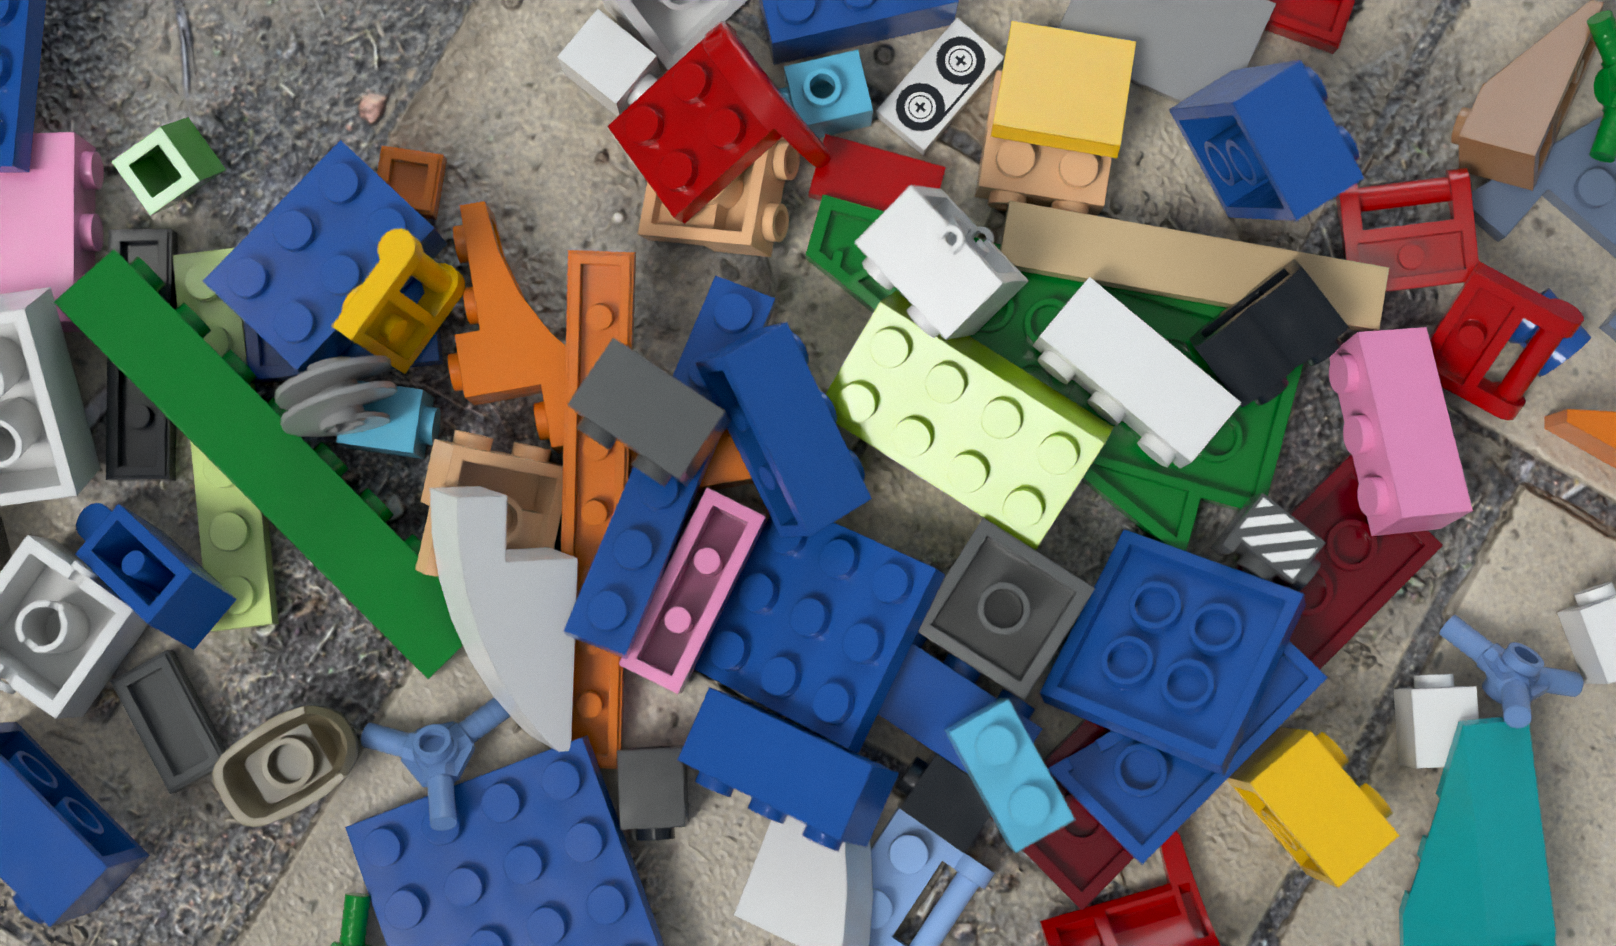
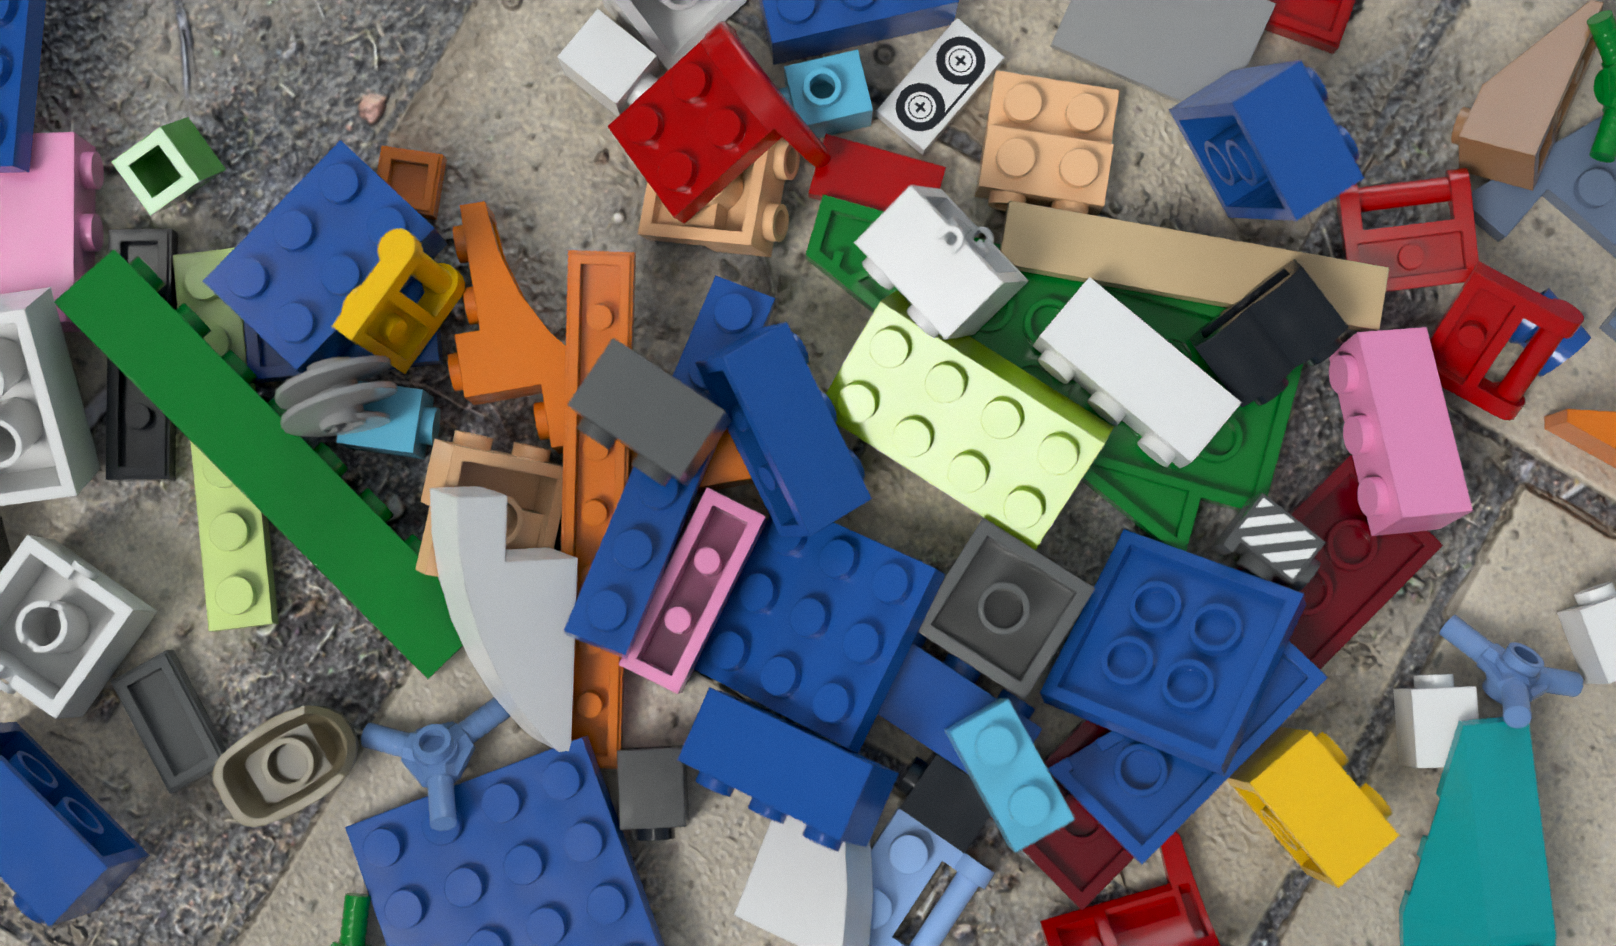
blue brick [75,503,237,650] -> none
yellow tile [990,21,1136,158] -> none

